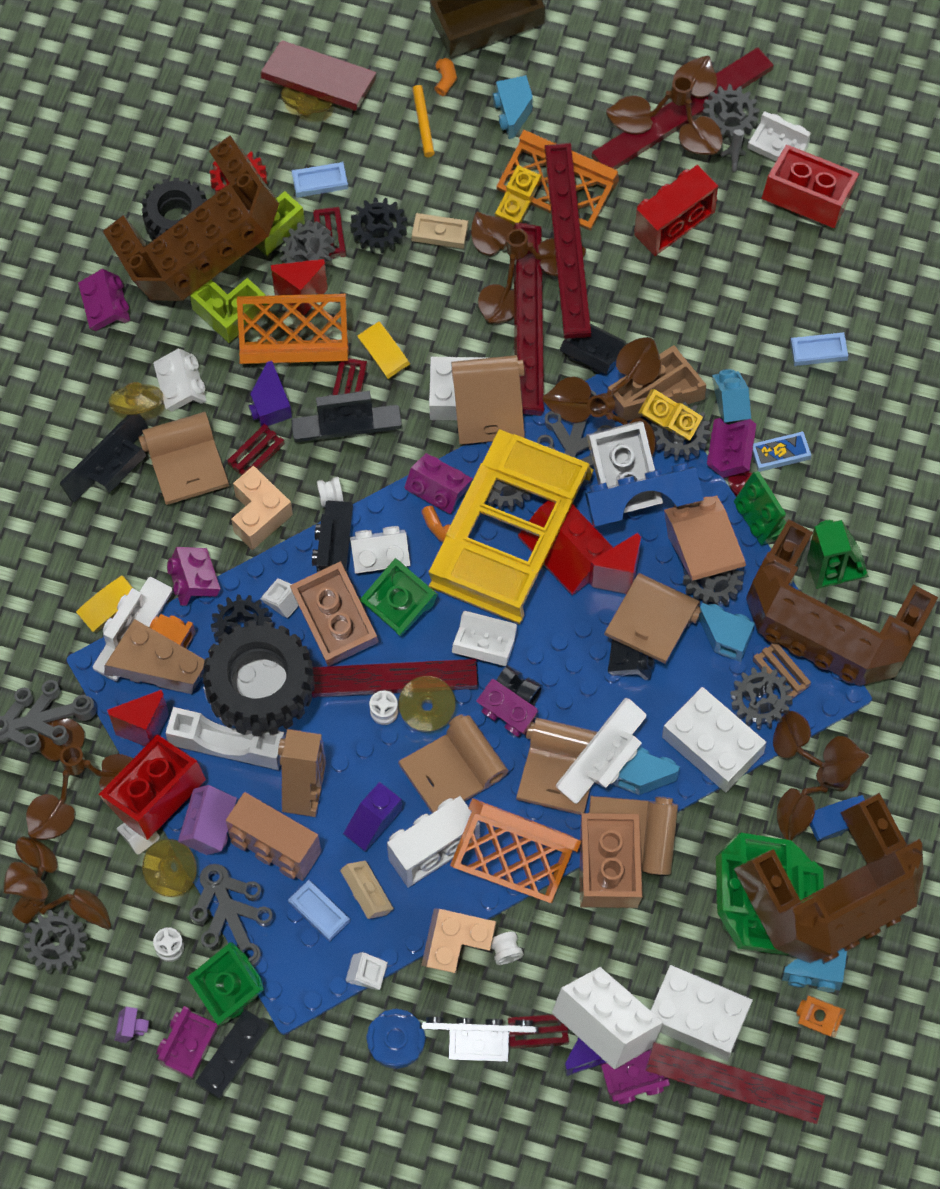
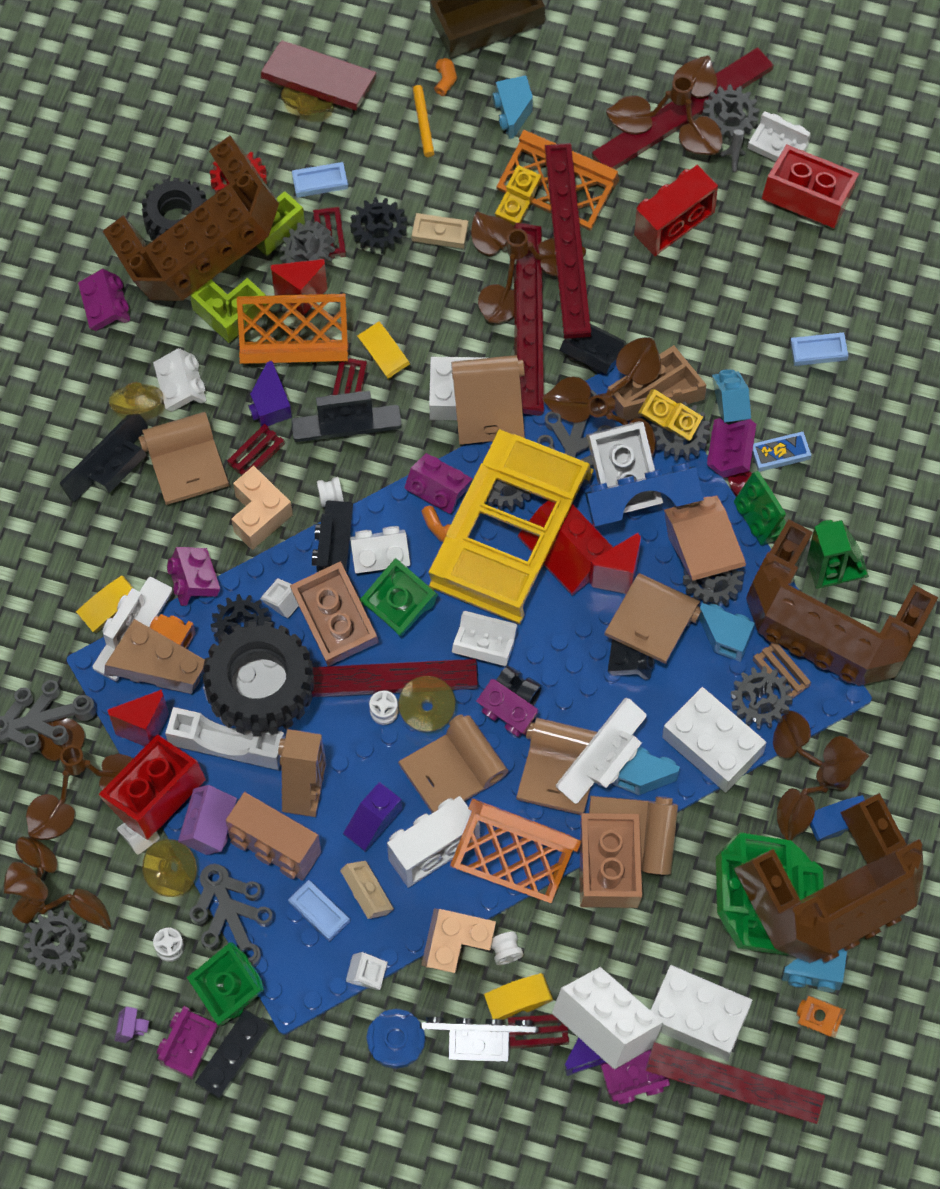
none -> yellow slope [484,973,553,1020]

